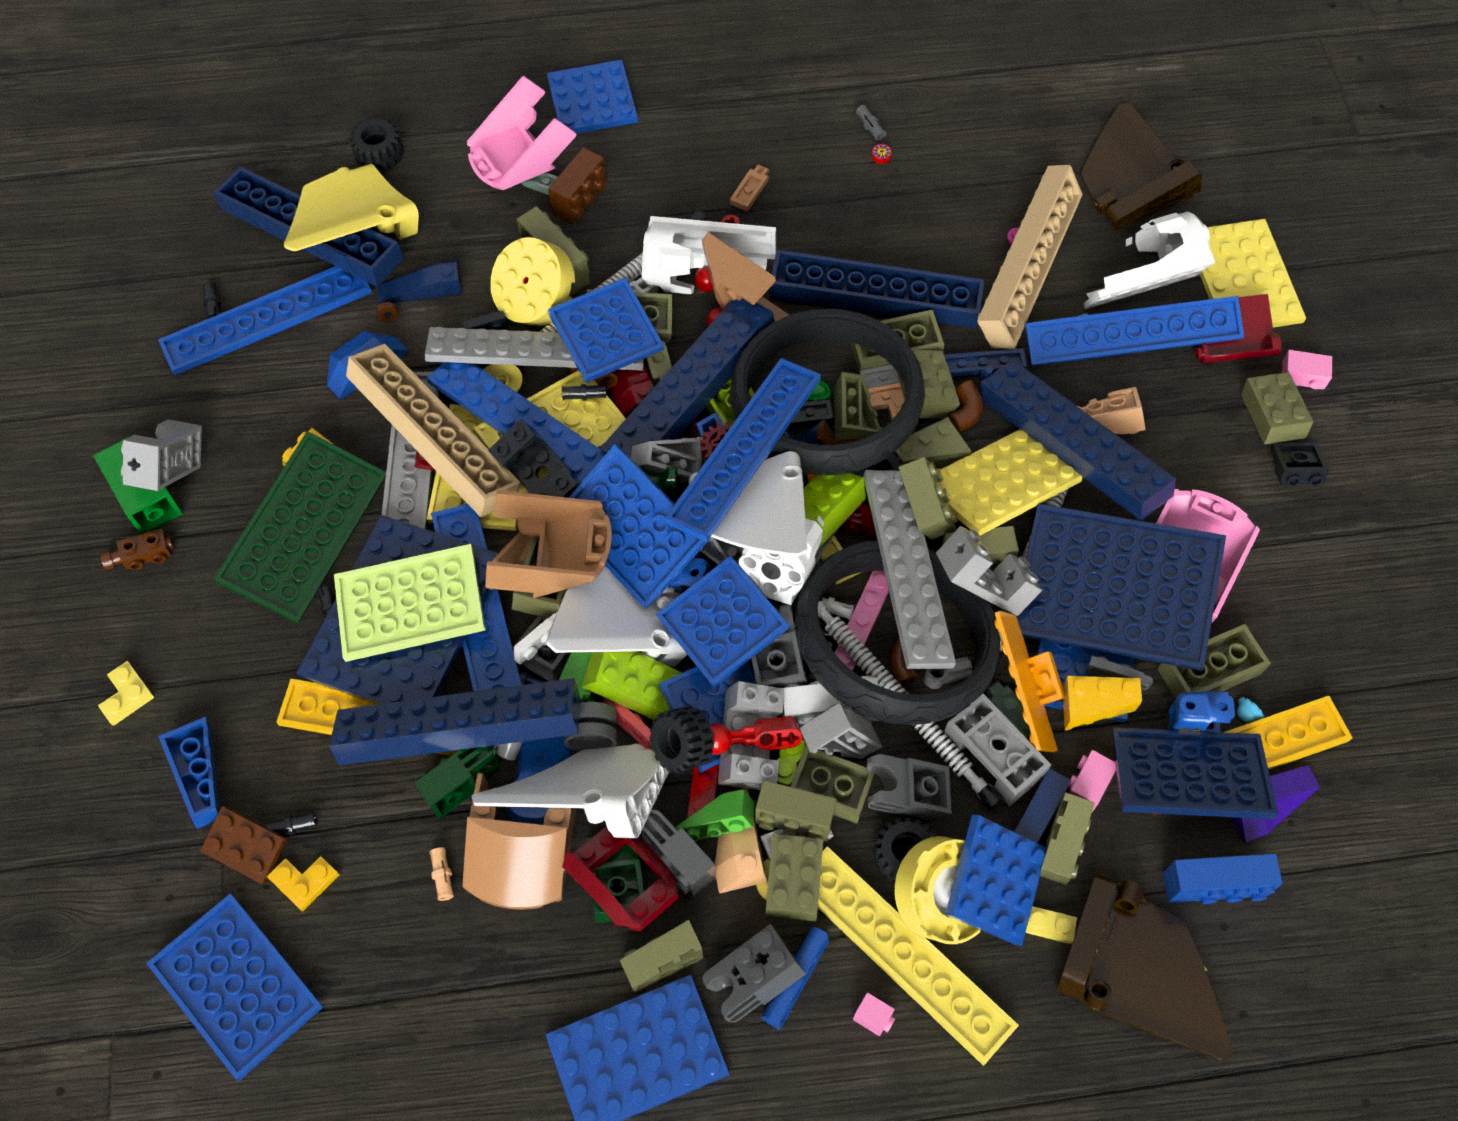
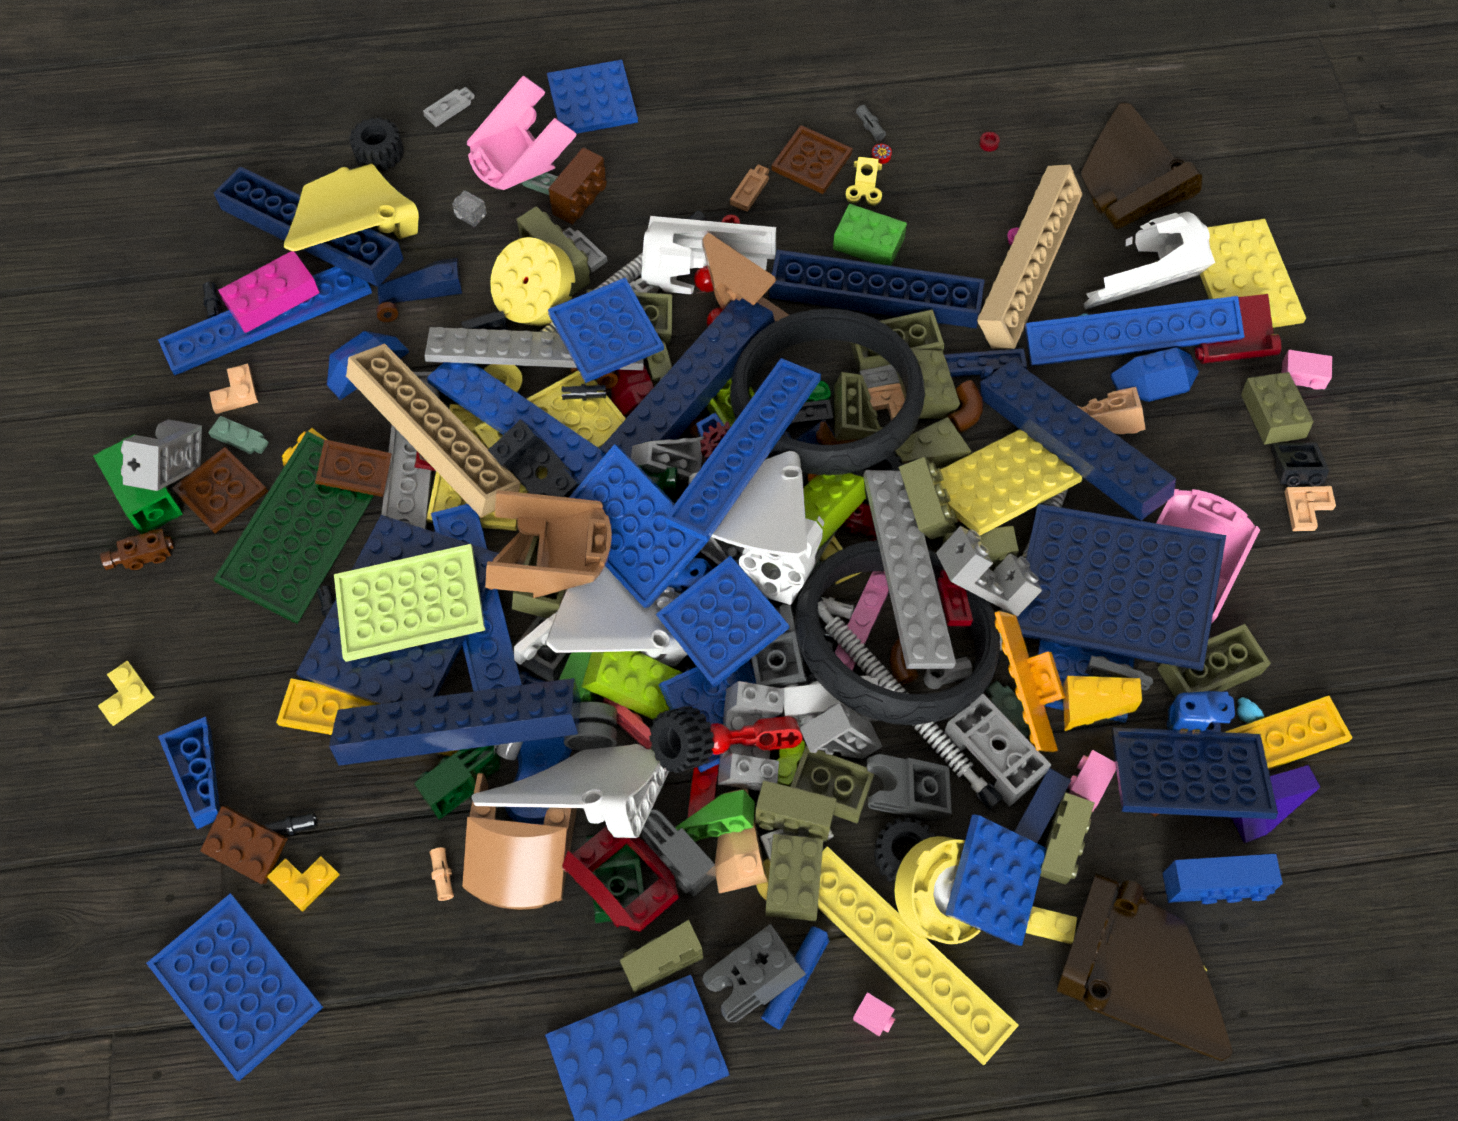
none -> reddish brown plate [172,447,268,533]
none -> sand green hinge [208,416,269,454]
none -> light nougat plate [209,364,258,414]
none -> dark pink brick [218,251,319,333]
none -> reddish brown plate [315,439,392,497]
none -> light grey hinge [423,87,475,127]
none -> clear brick [452,190,487,227]
none -> light grey hinge [563,227,608,273]
none -> reddish brown plate [771,125,853,194]
none -> bright green brick [833,204,907,266]
none -> light yellow piece [846,157,882,206]
none -> dark red hinge [938,570,973,626]
none -> dark red tile [979,132,1000,152]
none -> blue wedge [1110,348,1199,402]
none -> light nougat plate [1284,486,1336,531]

